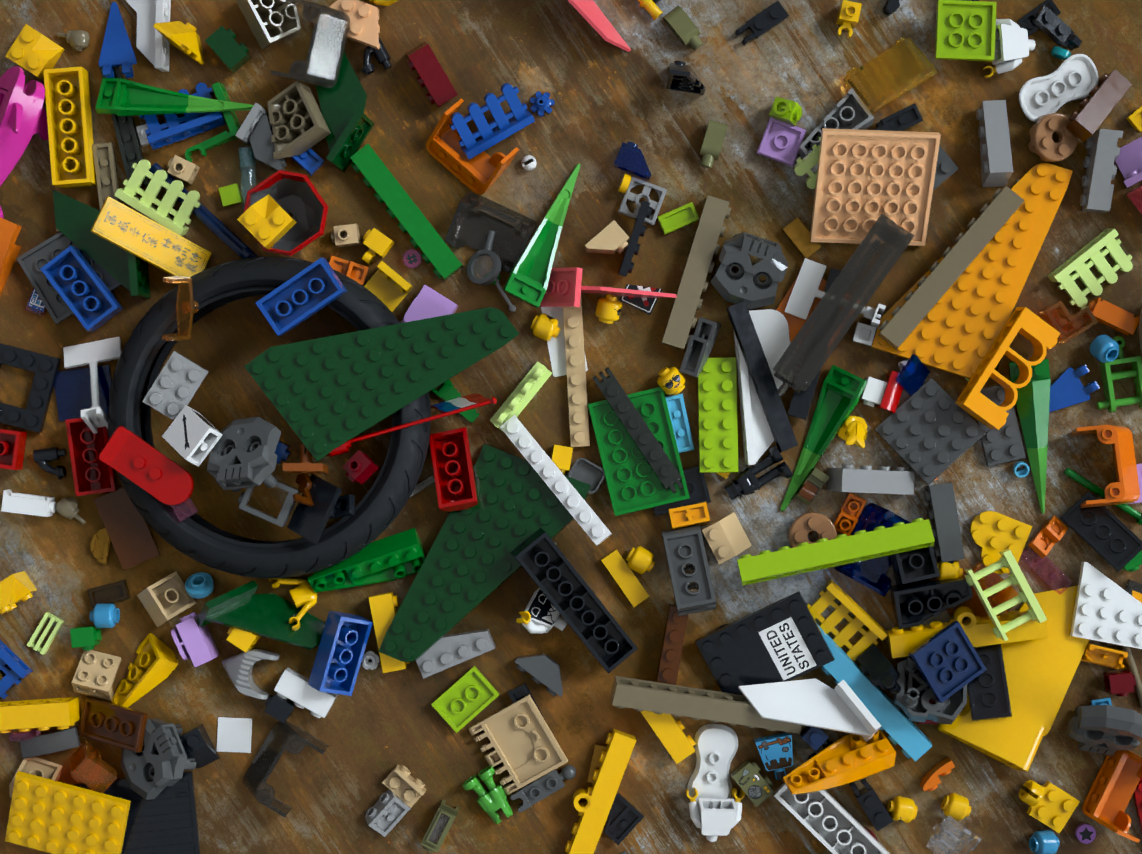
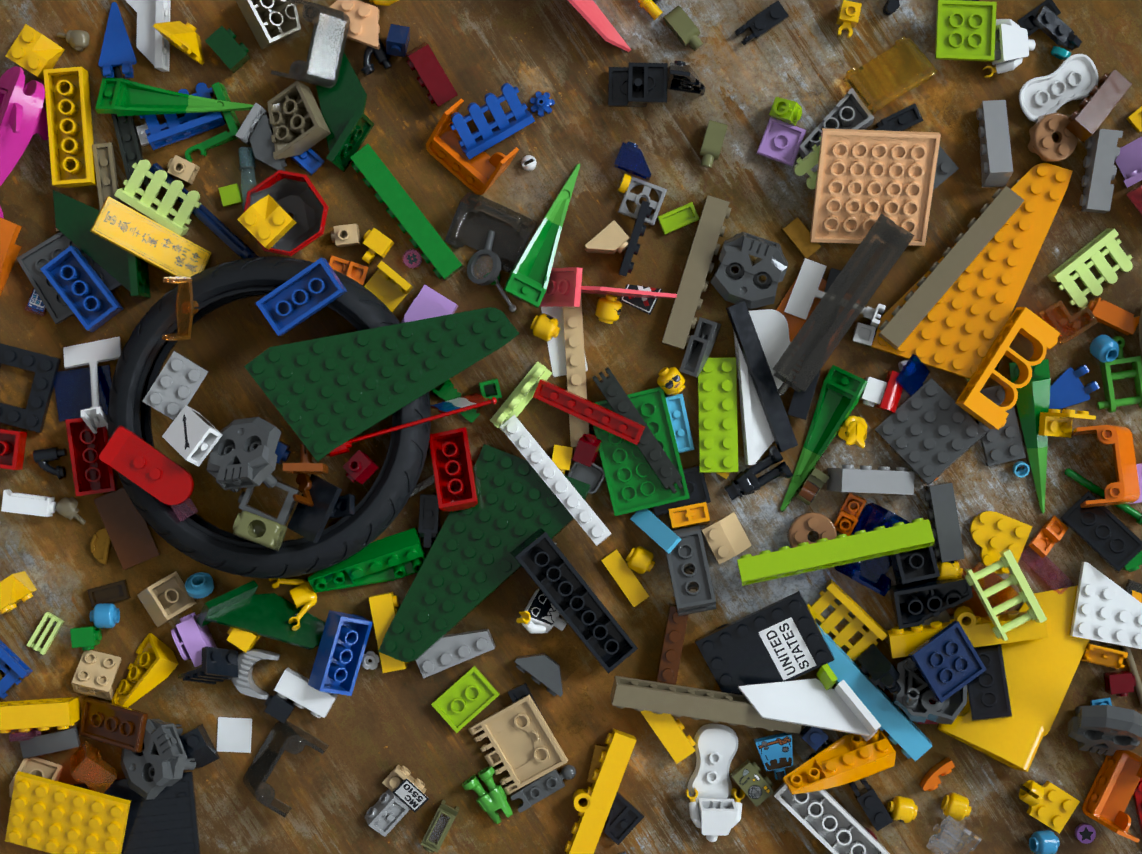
none -> black plate [178,646,238,685]
none -> olive piece [233,510,288,551]
none -> dark blue brick [386,24,410,57]
none -> sticker [393,778,429,812]
none -> black hinge [418,494,439,548]
none -> green brick [477,378,502,402]
none -> red plate [533,379,645,445]
none -> dark red brick [572,433,602,467]
none -> black bracket [608,63,668,107]
none -> medium azure tile [630,509,682,554]
none -> lime tile [816,664,838,690]
none -> yellow bracket [1038,409,1096,438]

